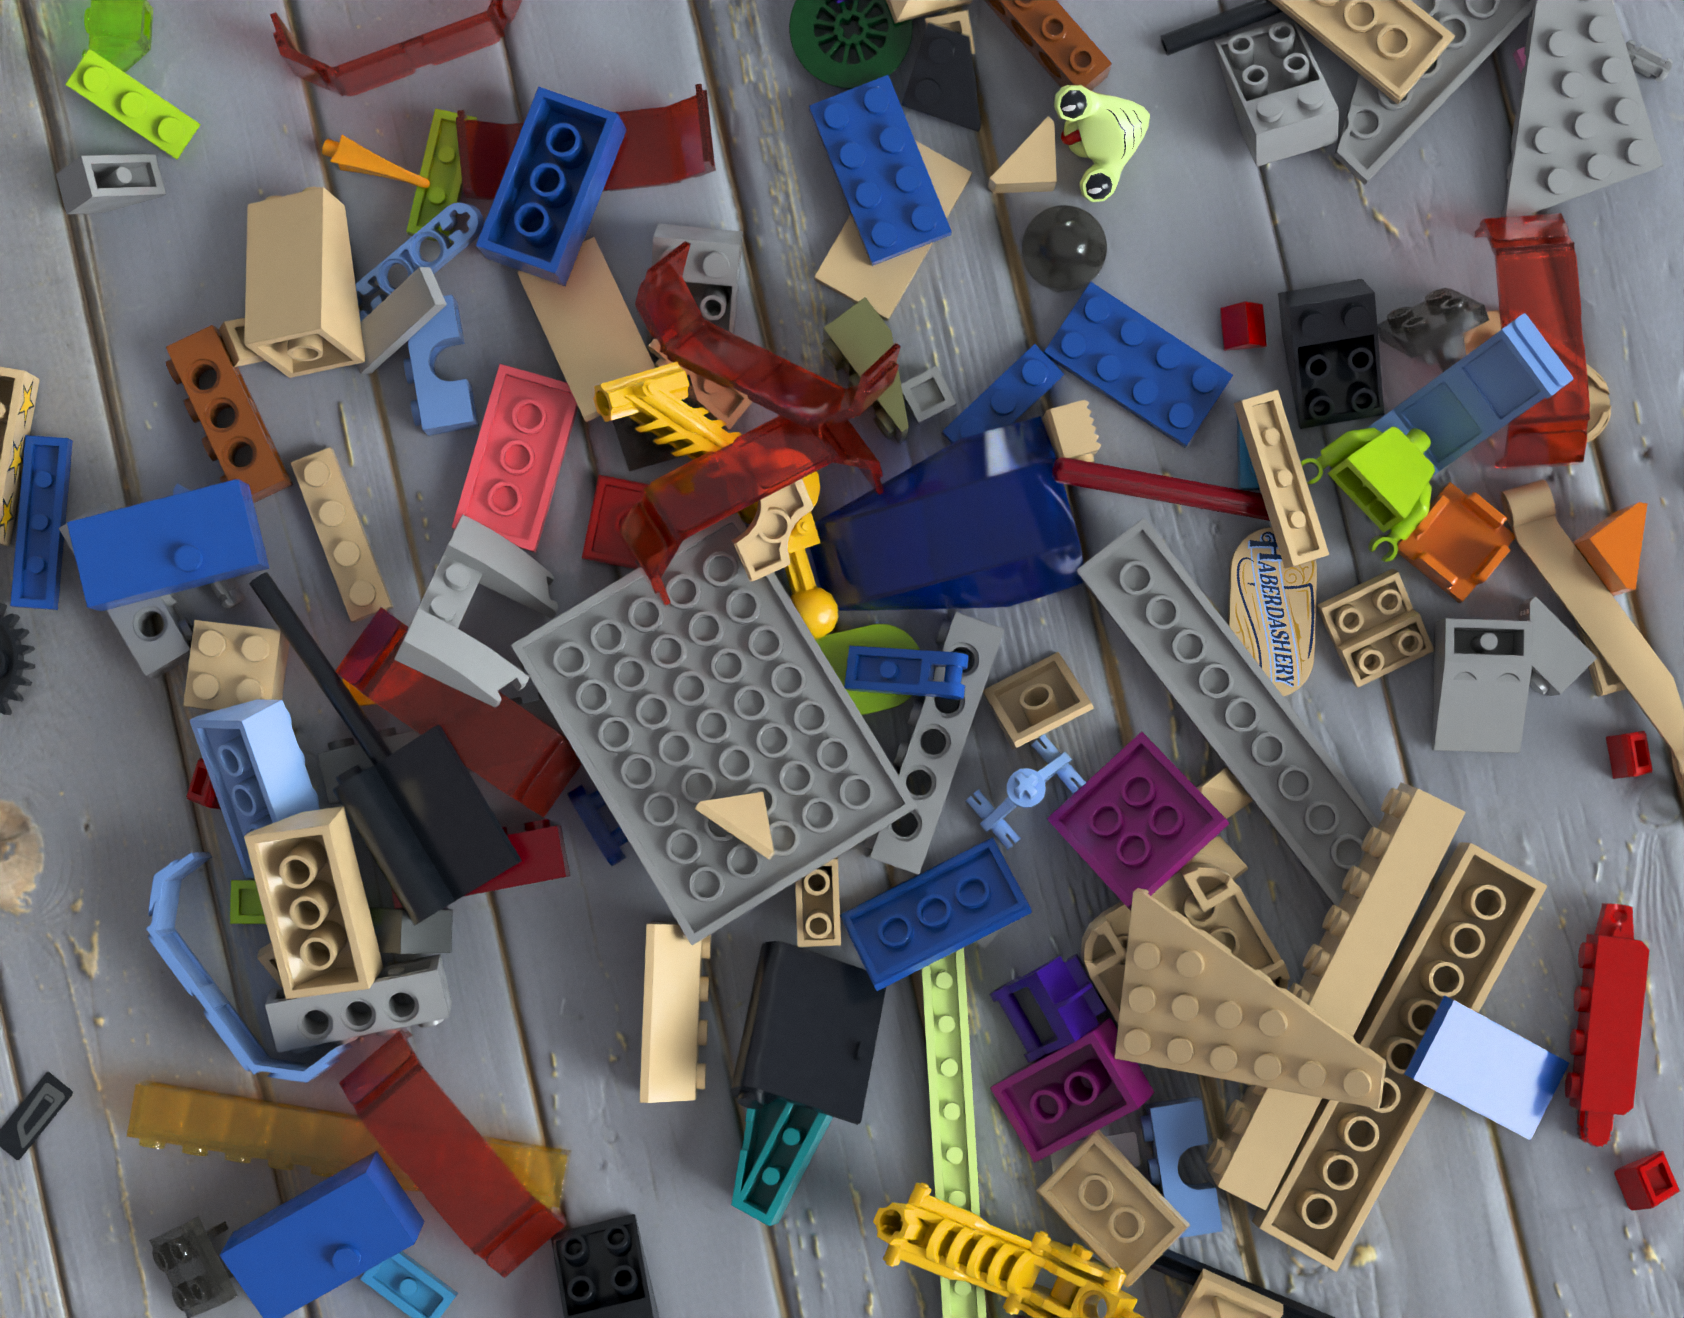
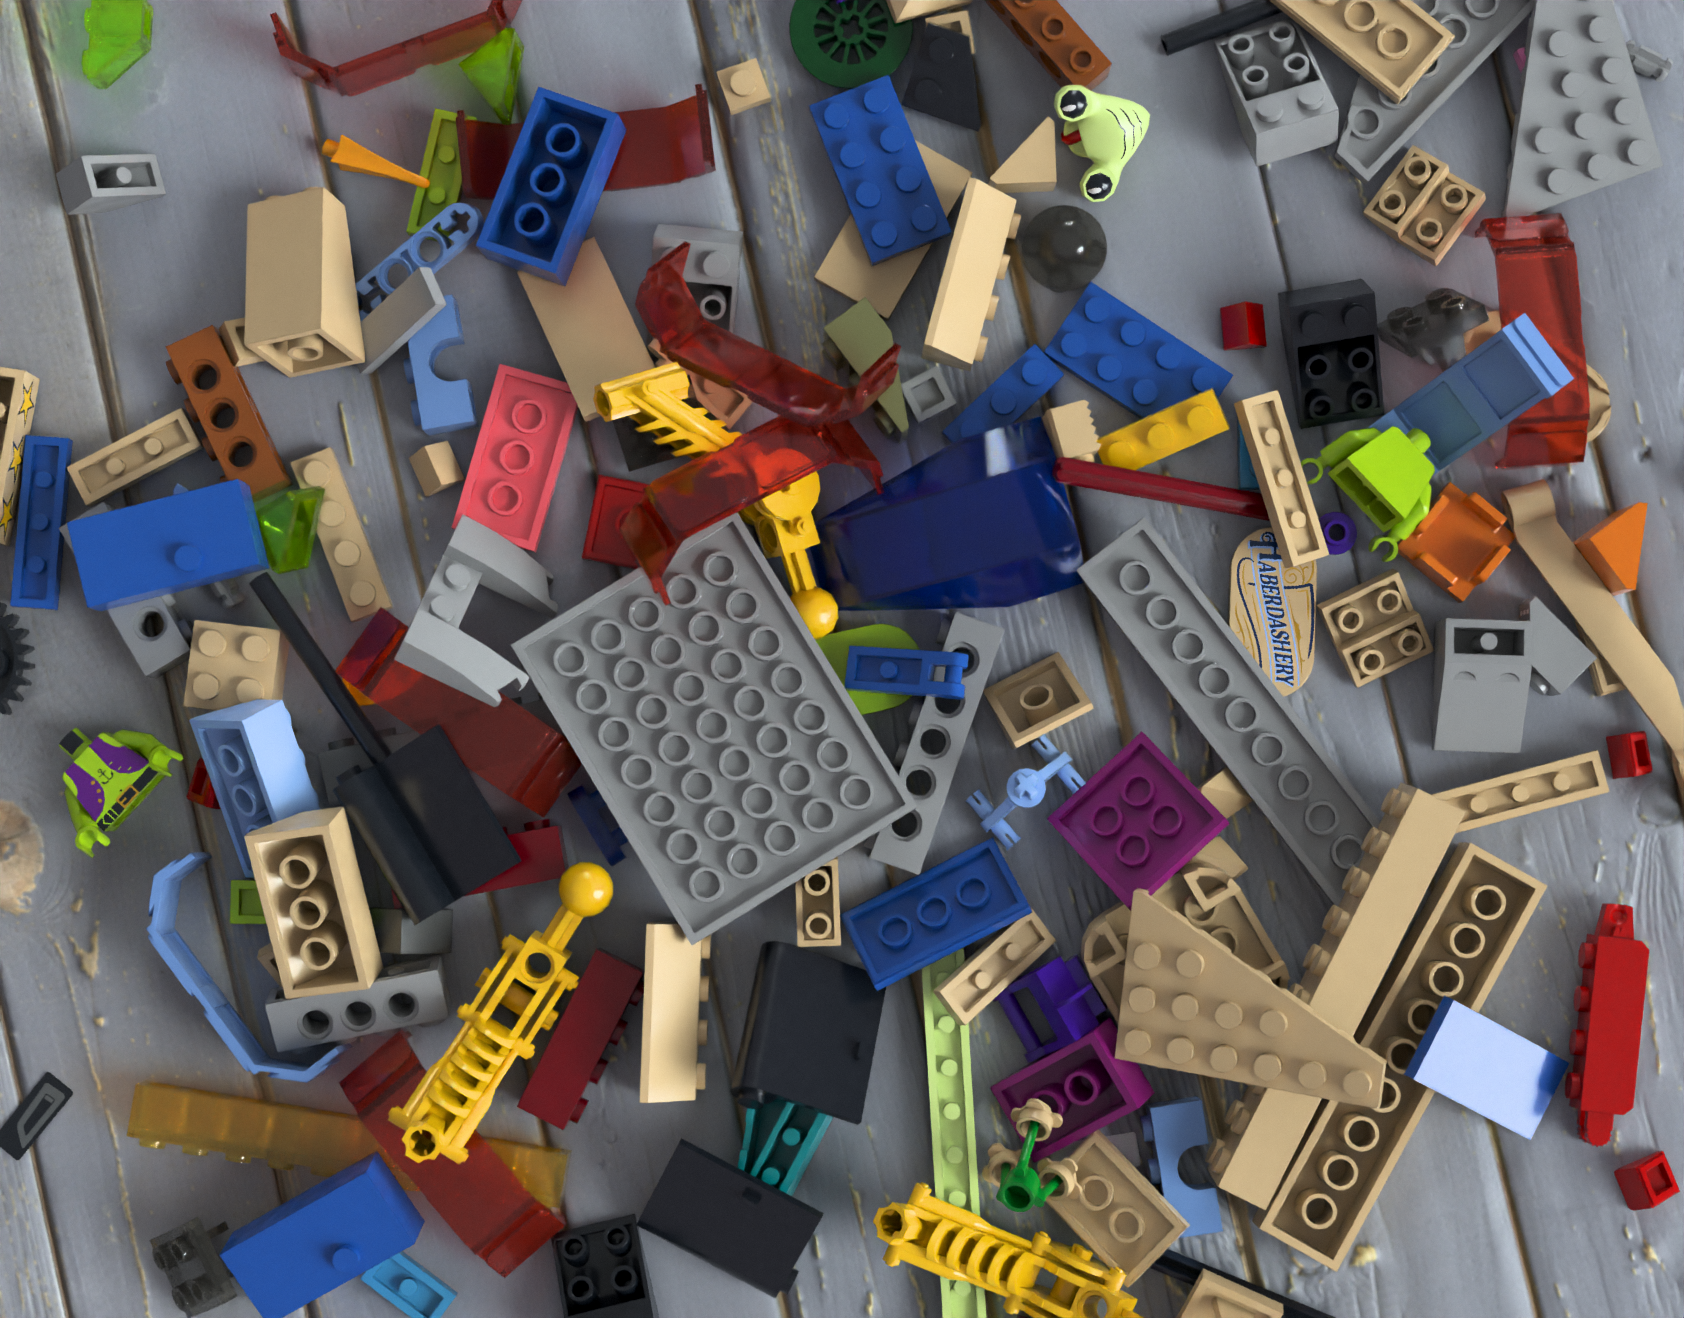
lime plate [65,48,201,159] -> none
tan slope [695,792,775,860] -> none
tan tile [732,465,814,582] -> none
none -> lime torso [59,728,183,858]
none -> tan plate [66,408,204,507]
none -> clear neon green slope [256,486,325,574]
none -> yellow piece [388,862,614,1165]
none -> tan slope [409,441,466,497]
none -> clear neon green slope [458,28,525,125]
none -> dark red brick [517,948,645,1130]
none -> black door [636,1138,824,1298]
none -> tan plate [716,58,771,115]
none -> tan slope [921,177,1021,371]
none -> tan plate [933,907,1056,1025]
none -> plant [982,1098,1082,1212]
none -> yellow plate [1096,387,1230,470]
none -> dark purple plate [1318,512,1357,555]
none -> tan slope [1363,145,1486,267]
none -> tan plate [1431,750,1610,833]

